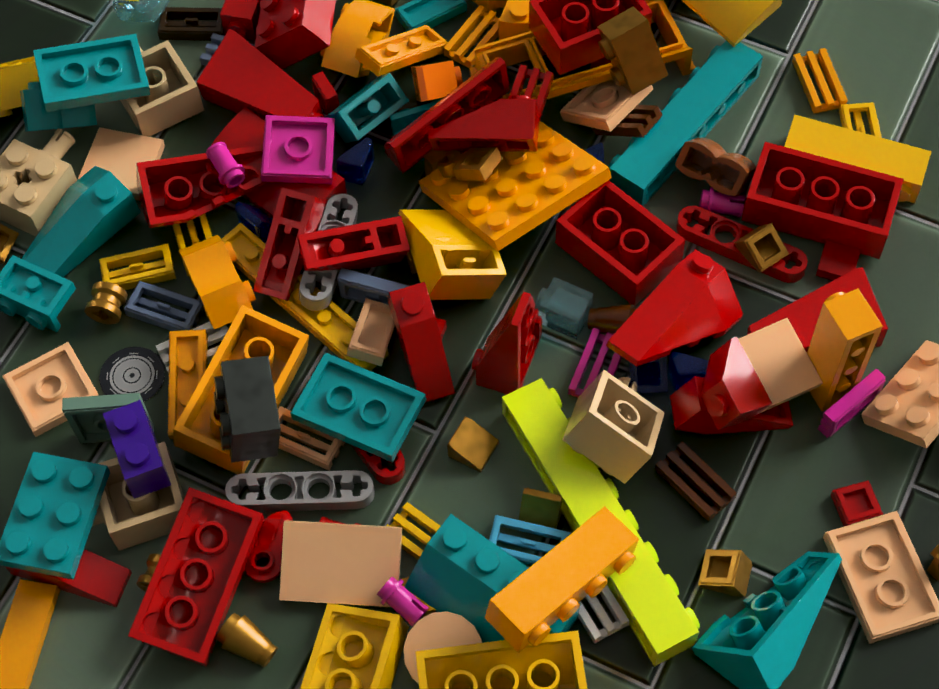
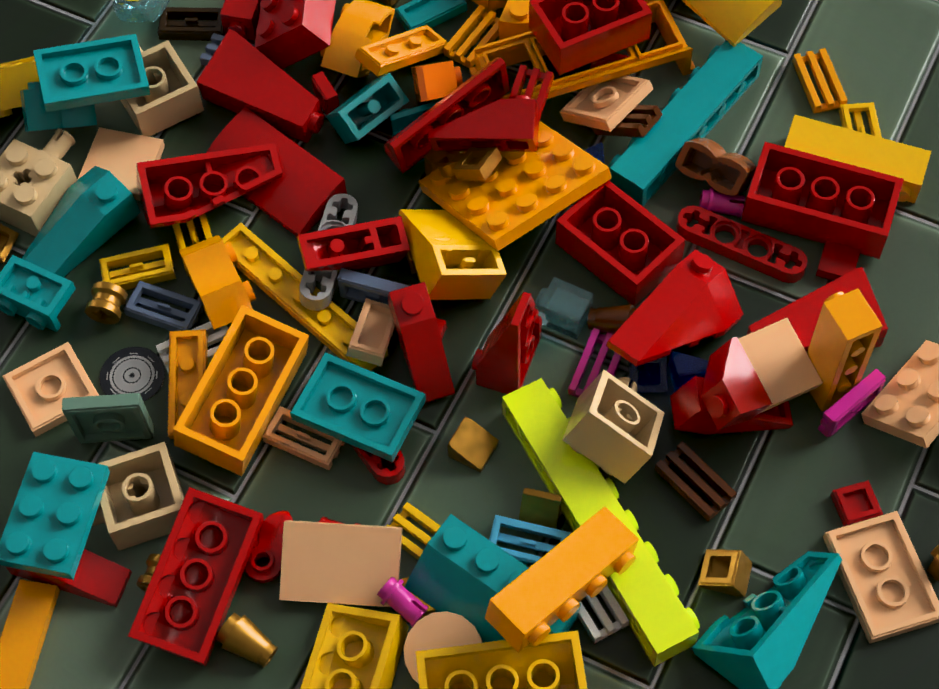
dark purple brick [103,400,171,499] -> none
dark pink pin [206,142,245,188] -> none
pearl dark grey brick [214,356,281,463] -> none
light grey beam [225,470,375,512] -> none
clear blue slope [235,202,272,243] -> none
red slope [253,187,326,301] -> none
dark pink tile [261,115,335,184] -> none
clear blue slope [336,137,375,185] -> none
pearl gold brick [597,6,668,95] -> none
pearl gold slope [734,223,789,272] -> none

